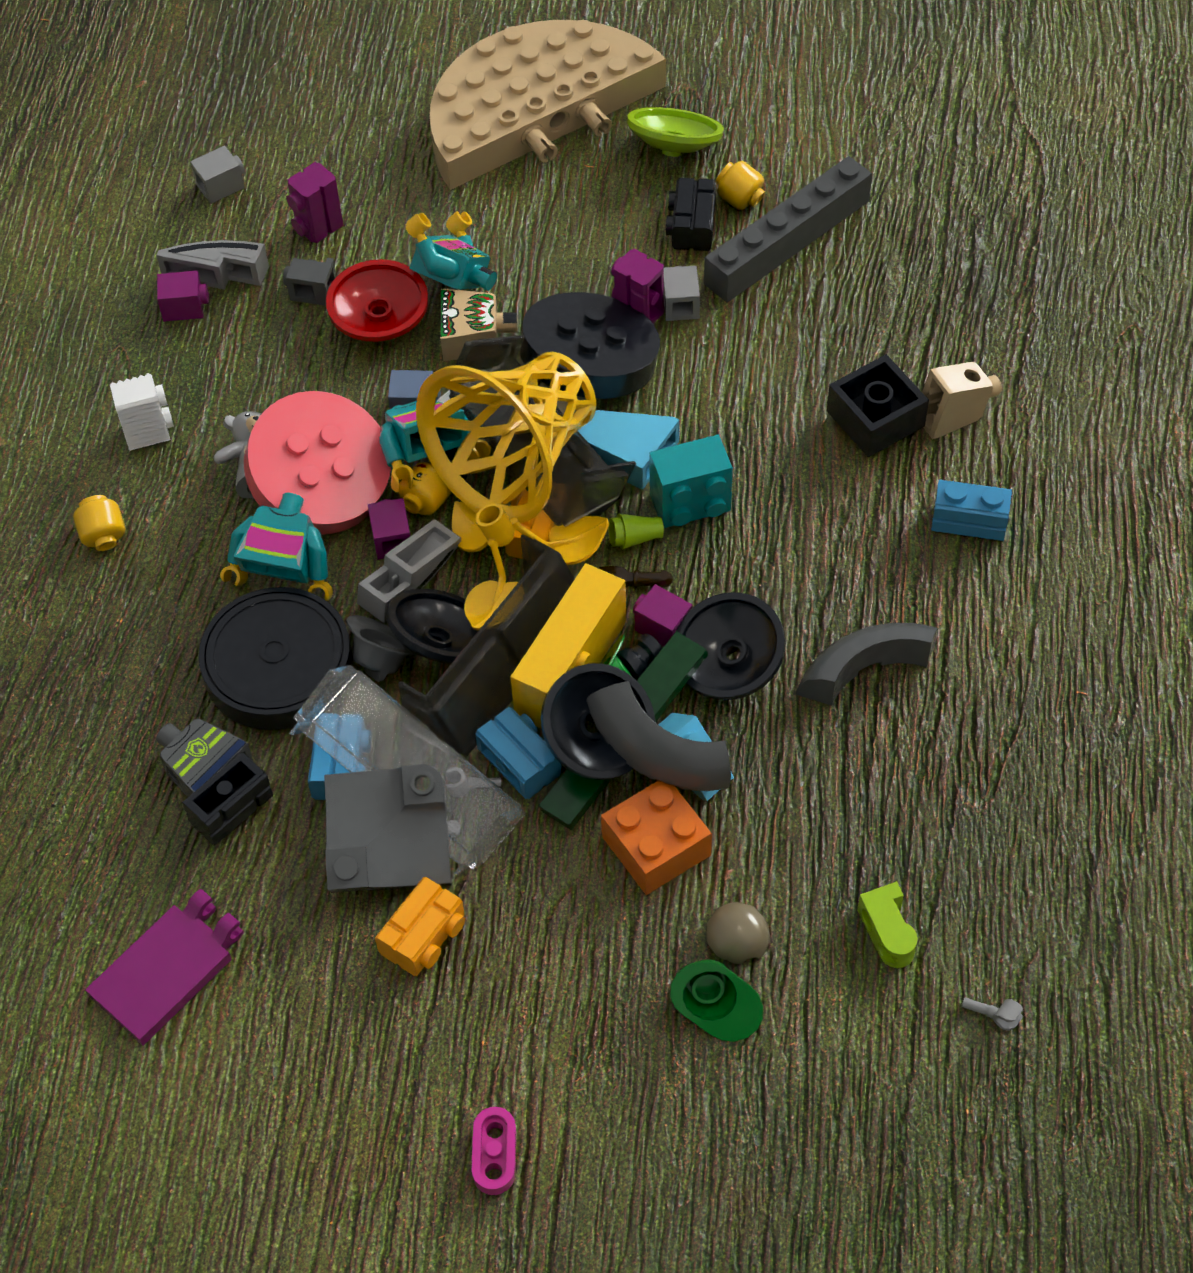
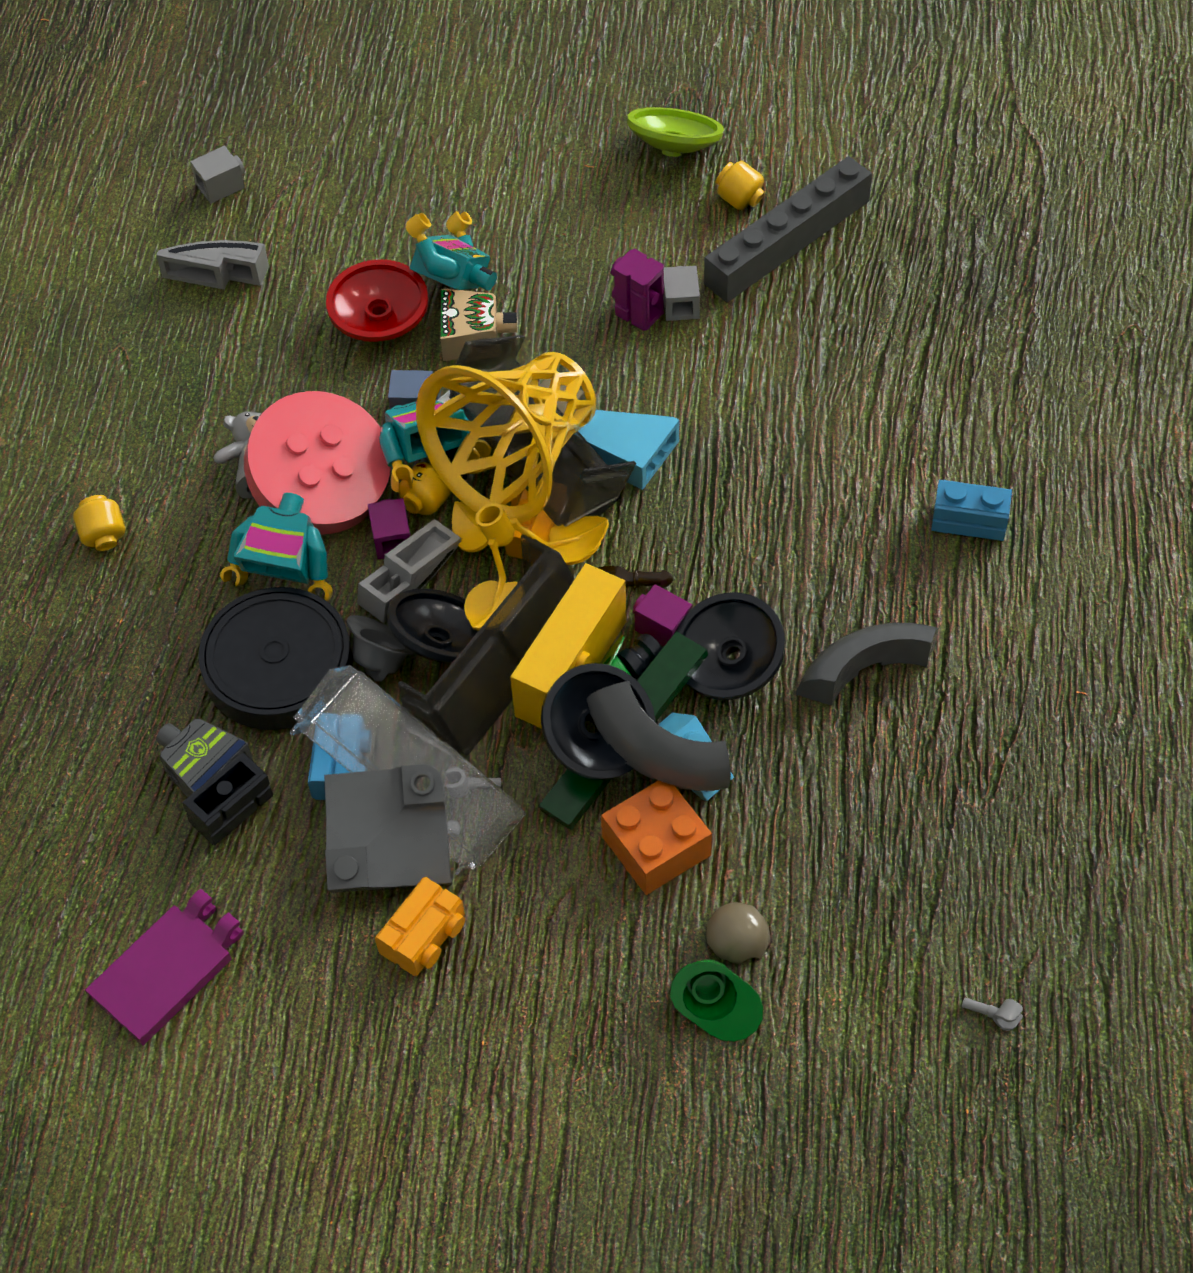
white brick [110,373,174,451] -> none
magenta brick [157,270,209,322] -> none
dark grey brick [283,258,337,306] -> none
magenta brick [286,162,343,243] -> none
tan brick [430,20,666,190] -> none
dark pink plate [471,1107,517,1195] -> none
dark azure brick [475,707,561,799] -> none
black brick [519,292,660,399] -> none
lime cone [608,513,664,550] -> none
teal brick [649,434,733,528] -> none
black brick [666,178,716,251] -> none
black brick [827,354,929,457] -> none
lime leg [857,881,918,968] -> none
tan torso [922,362,1002,440] -> none

